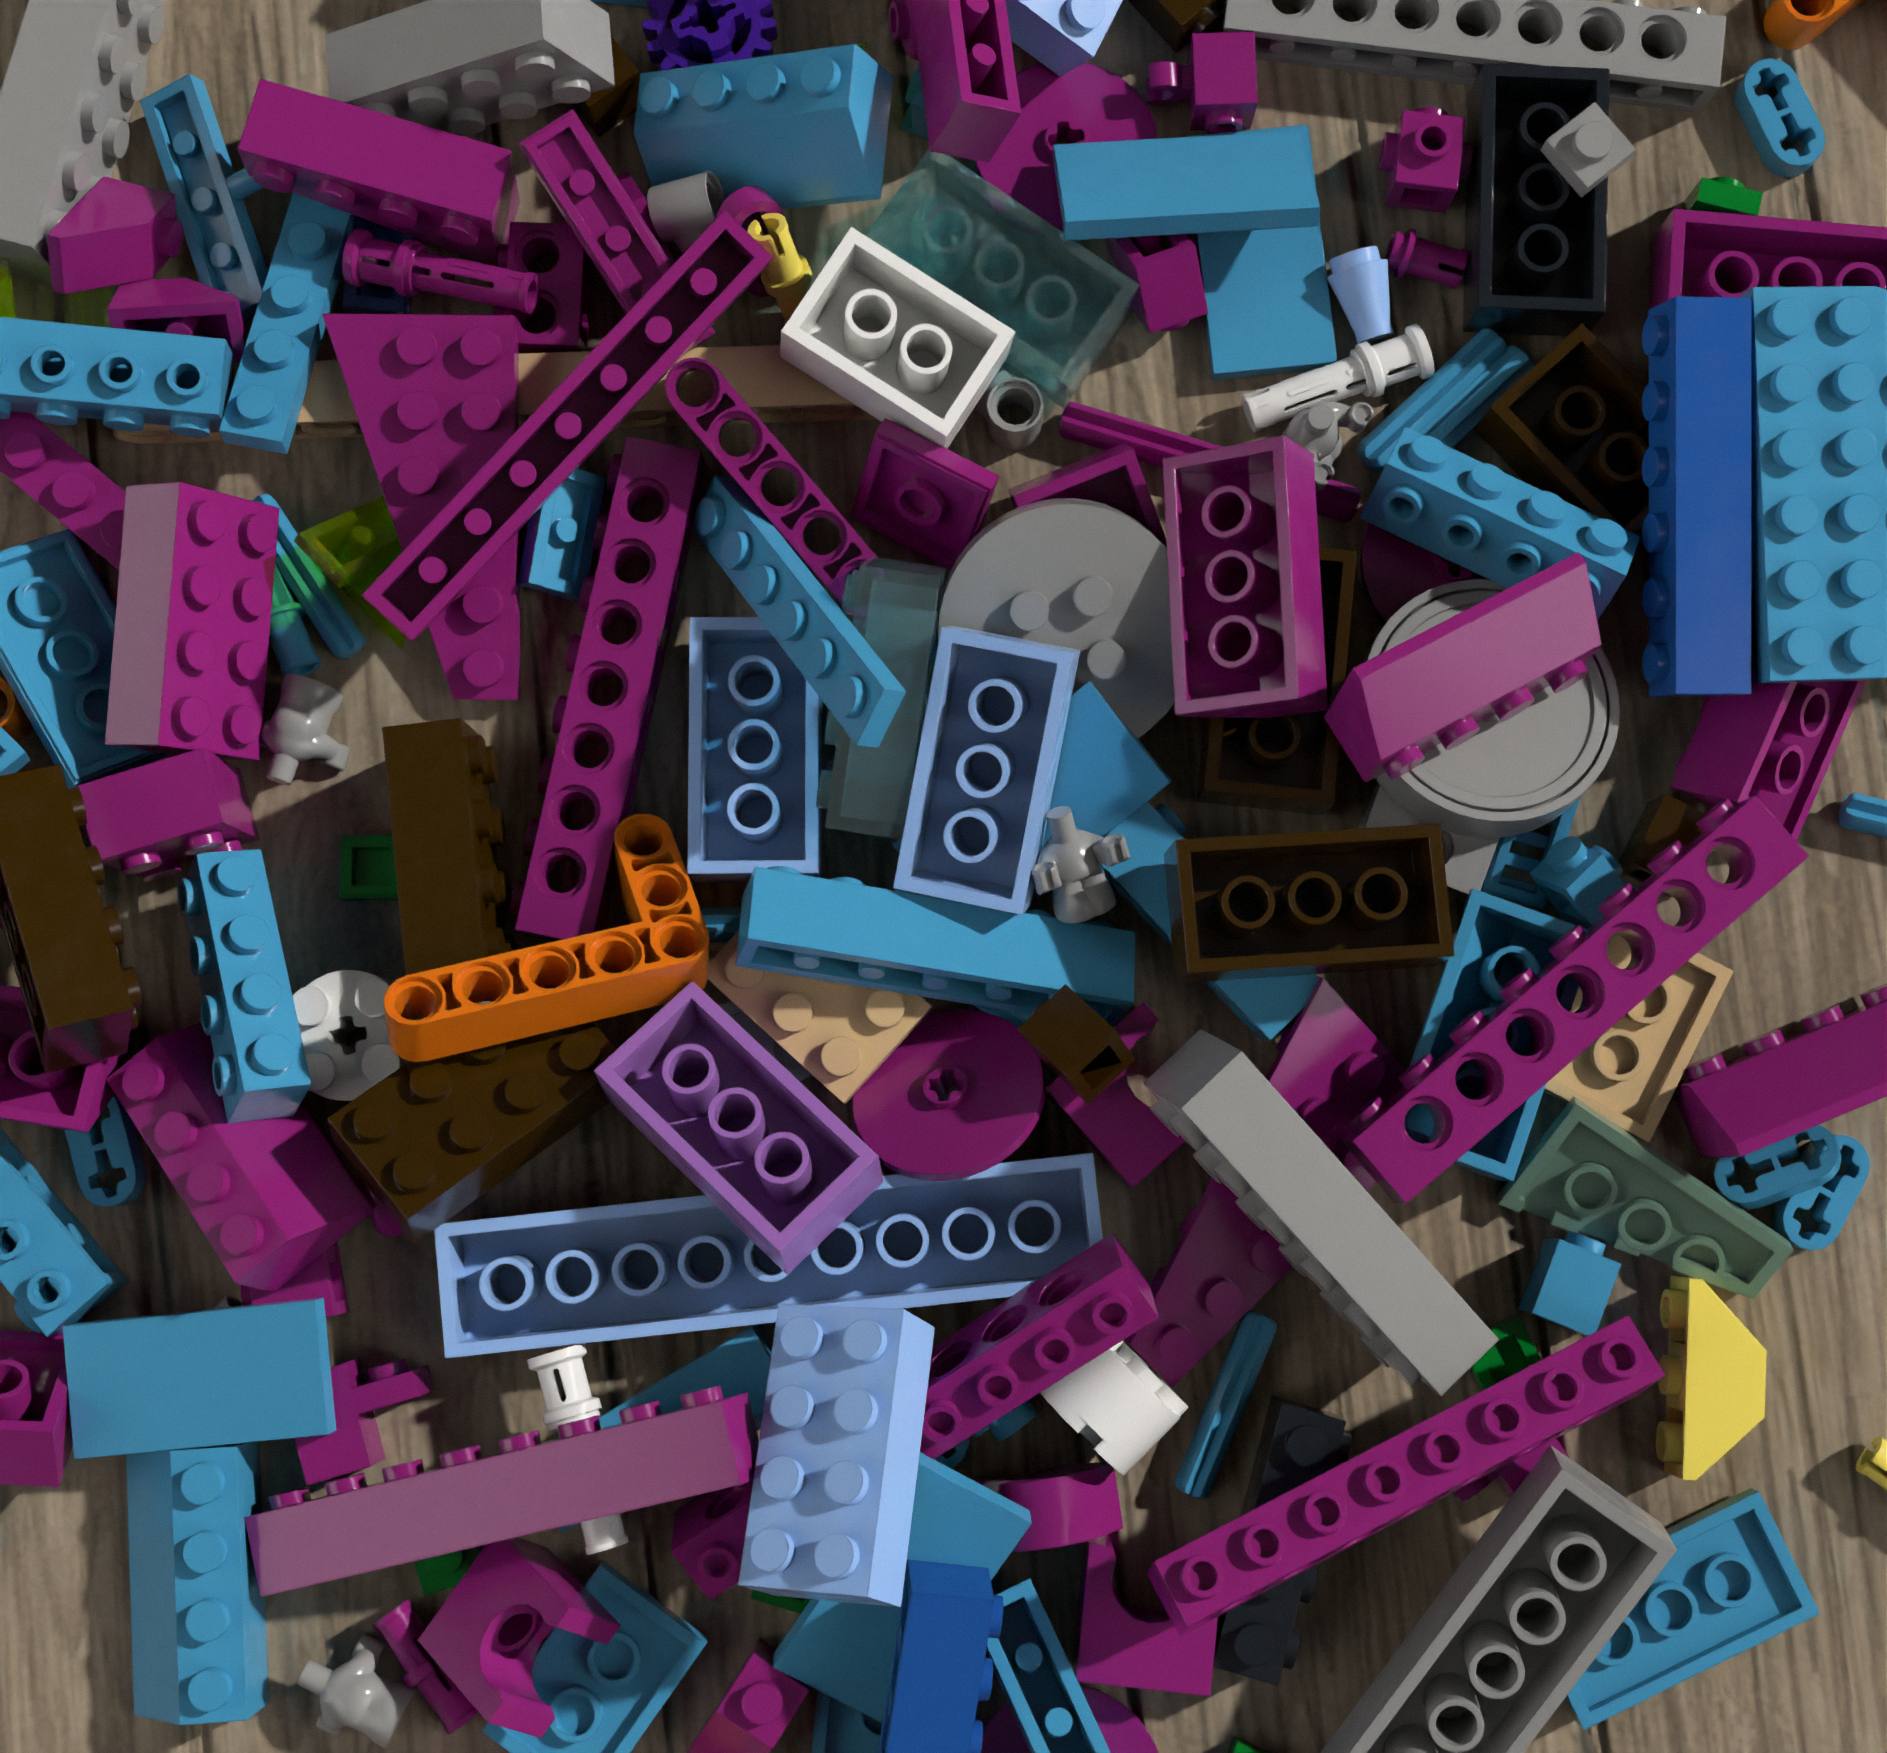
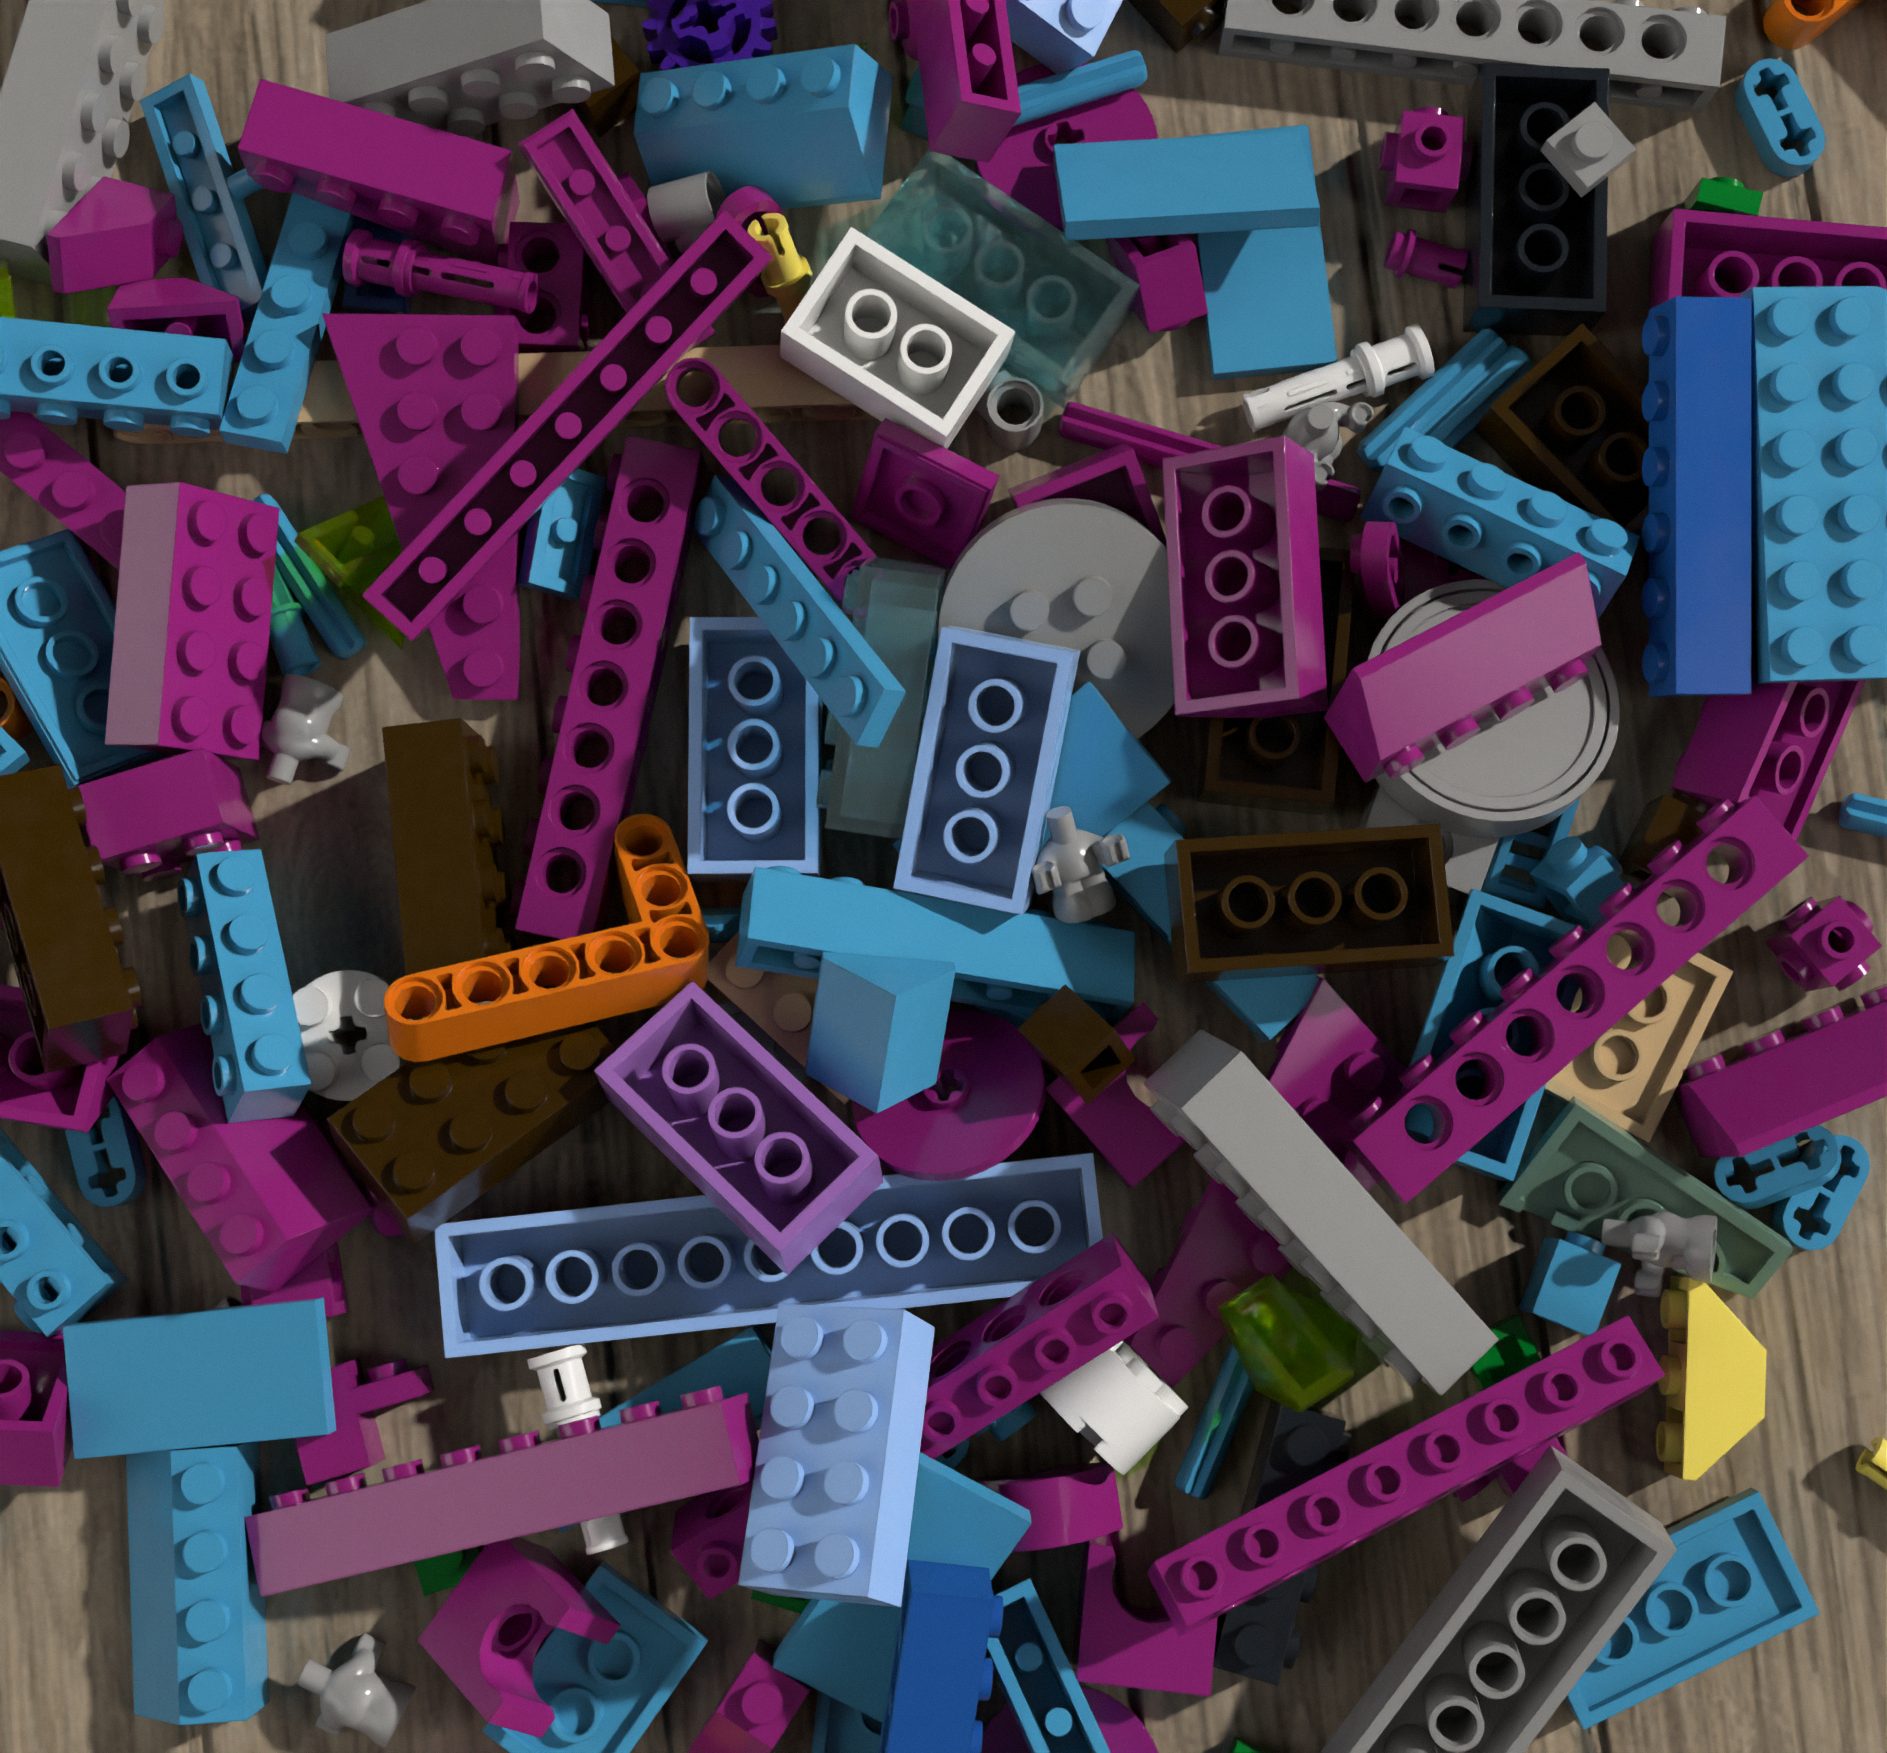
green tile [339,835,398,901] -> none
magenta pin [372,1599,479,1735] -> none
magenta brick [1146,32,1258,134] -> none
light blue cone [1327,246,1394,344] -> none
none -> dark azure slope [805,951,956,1114]
none -> dark azure axle [1013,50,1147,126]
none -> clear neon green slope [1218,1273,1358,1413]
none -> magenta plate [1350,521,1406,618]
none -> light grey piece [1602,1211,1717,1297]
none -> magenta brick [1765,895,1882,992]

